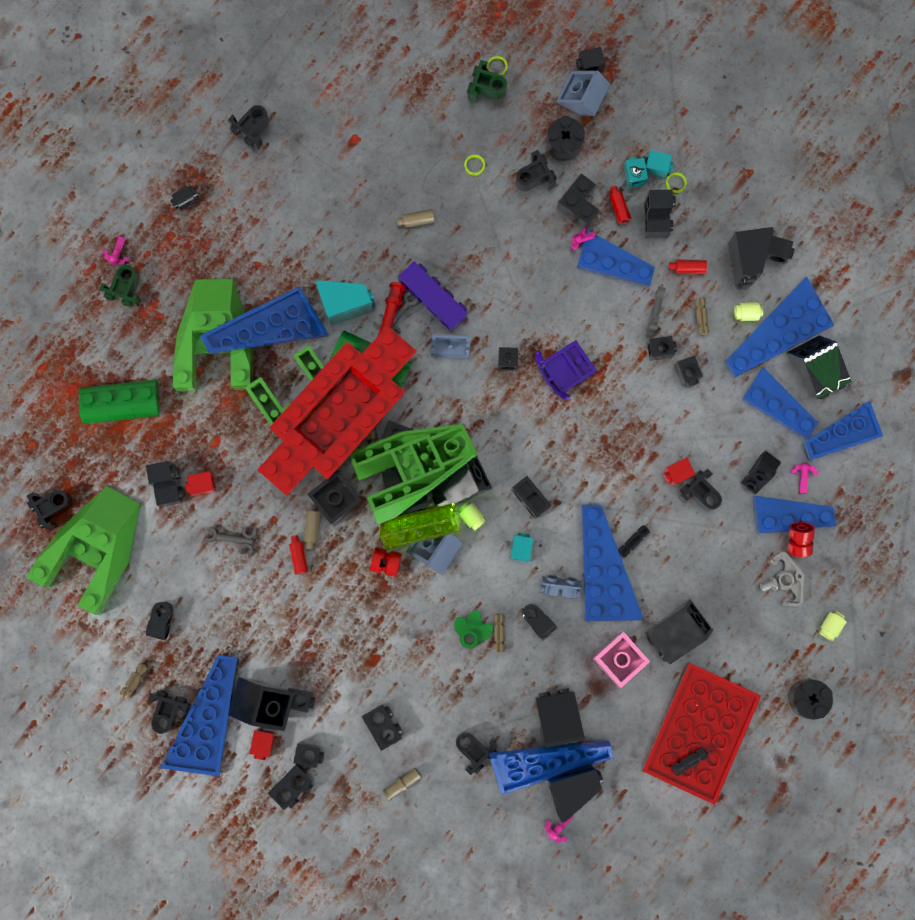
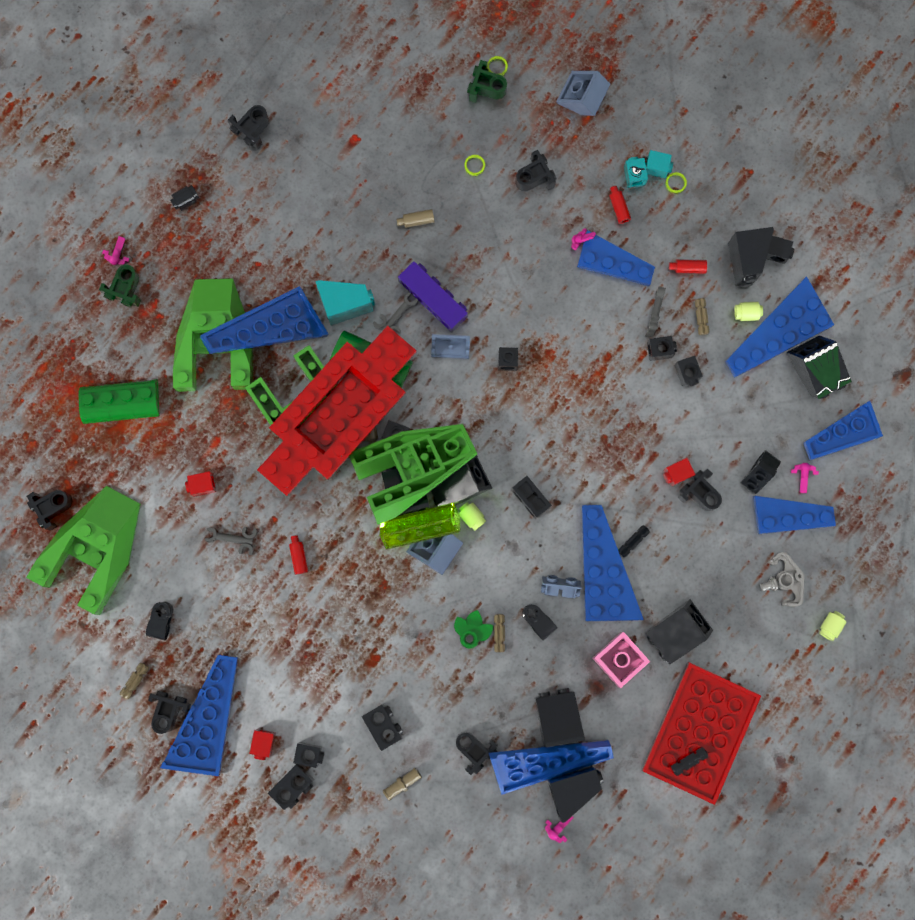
black brick [145,461,185,507] -> none
black slope [228,677,295,731] -> none
black brick [288,688,316,713] -> none
dark tan cylinder [303,511,321,550] -> none
black brick [307,470,363,526] -> none
red wheel [370,547,402,577] -> none
red pin [378,282,406,335] -> none
teal brick [510,532,534,562] -> none
dark purple piece [535,340,597,400] -> none
black brick [546,116,585,160] -> none
black brick [557,173,600,229] -> none
black brick [576,47,605,72] -> none
black brick [644,190,676,238] -> none
blue wing [742,367,818,439] -> none
red wheel [787,522,815,557] -> none
black brick [788,679,833,720] -> none

